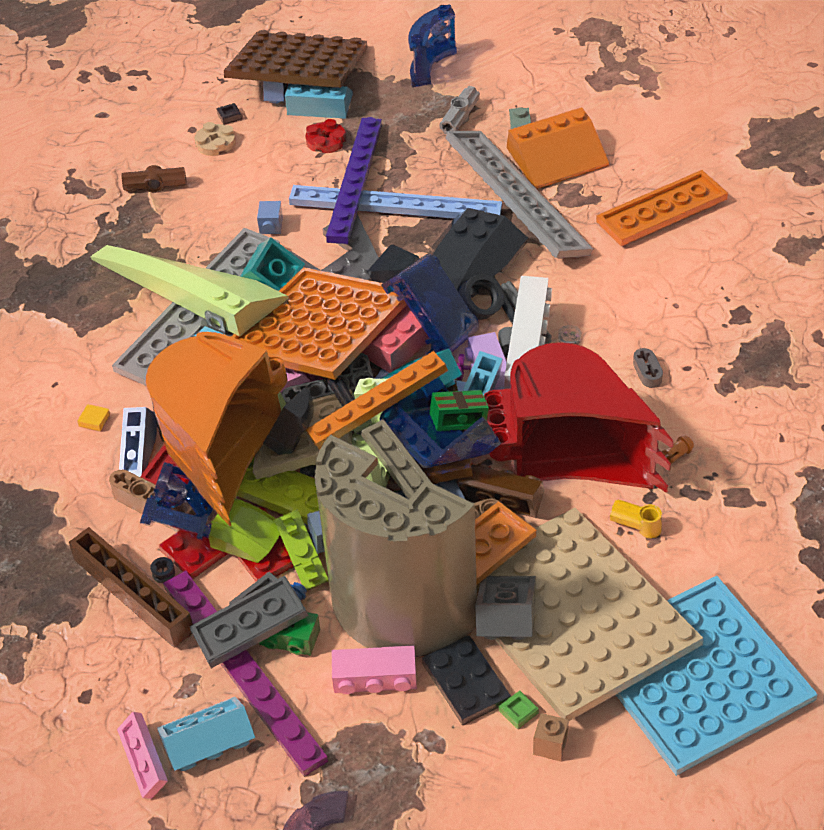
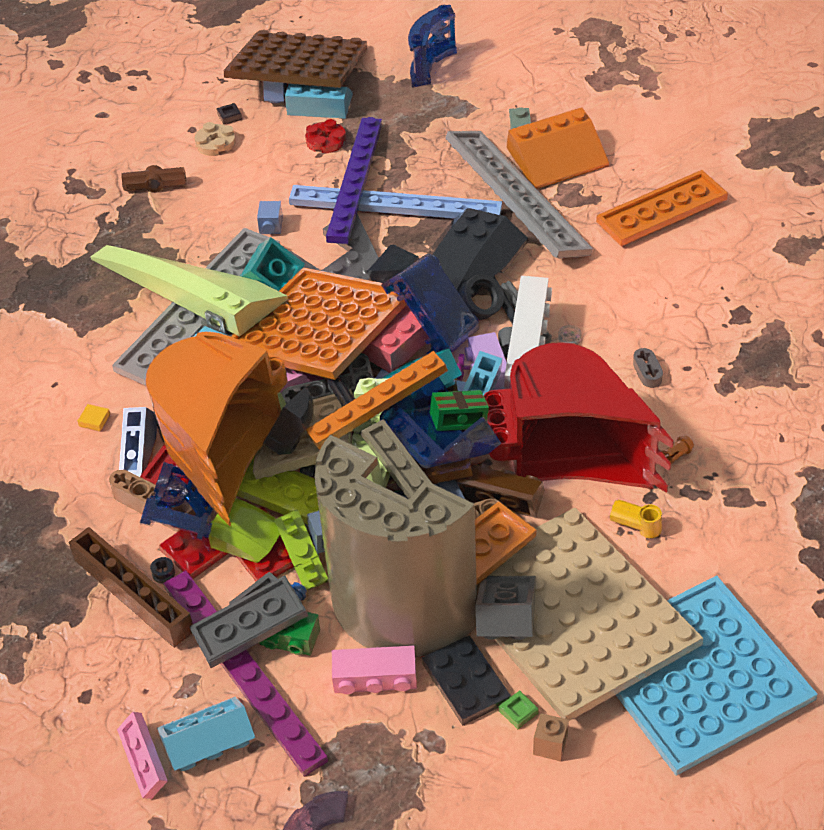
light grey piece [440,86,480,135] -> none

